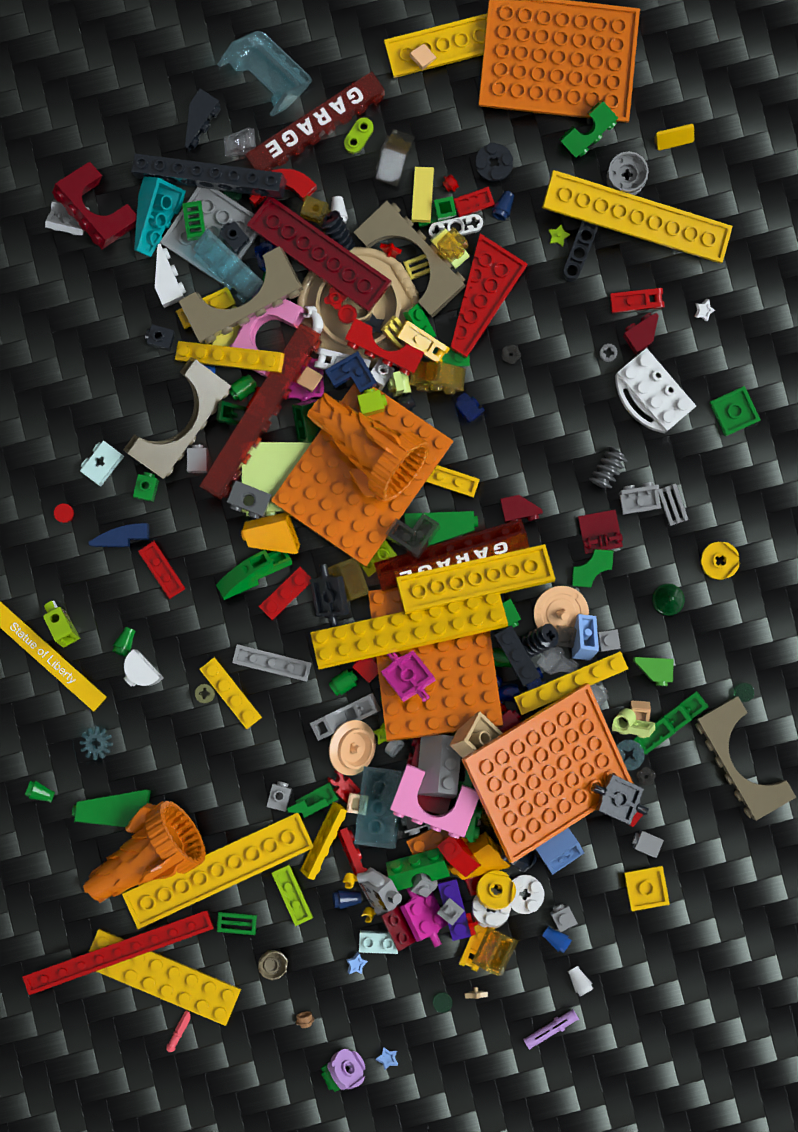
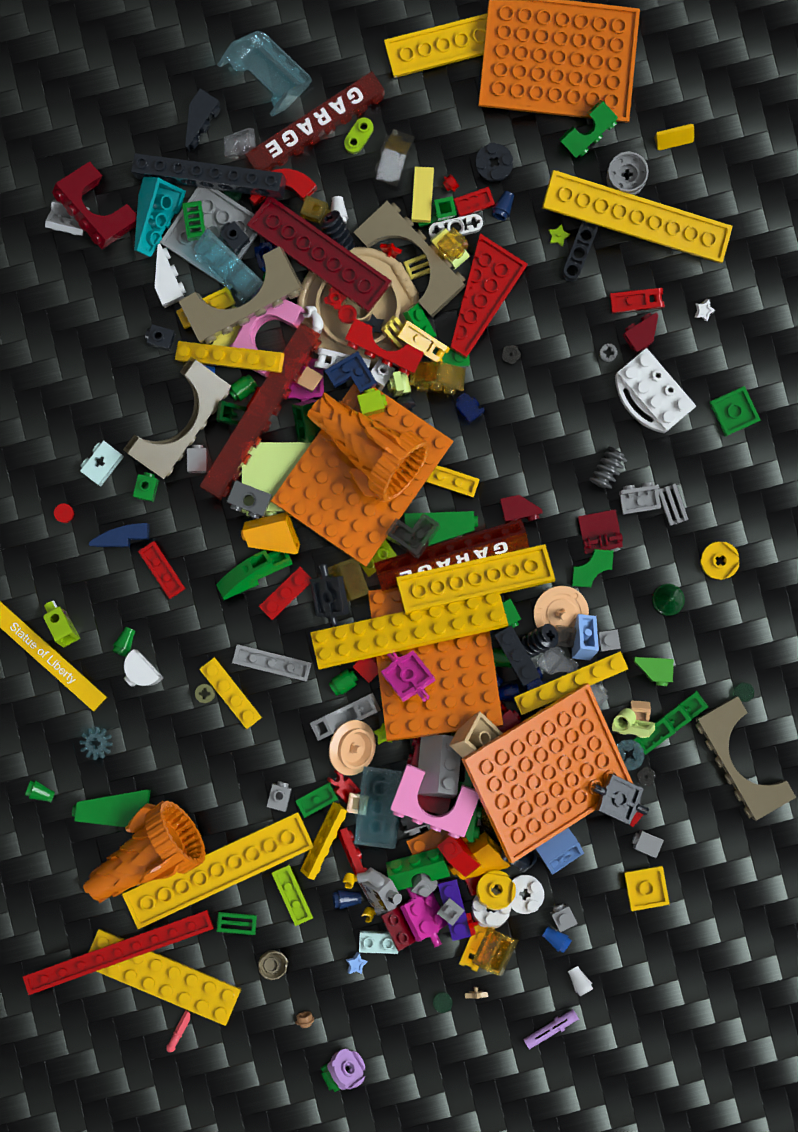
green slope [287,798,329,813] -> none
light blue piece [376,1047,398,1070] -> none
light grey tile [385,740,405,758] -> none
light nougat slope [410,44,437,70] -> none

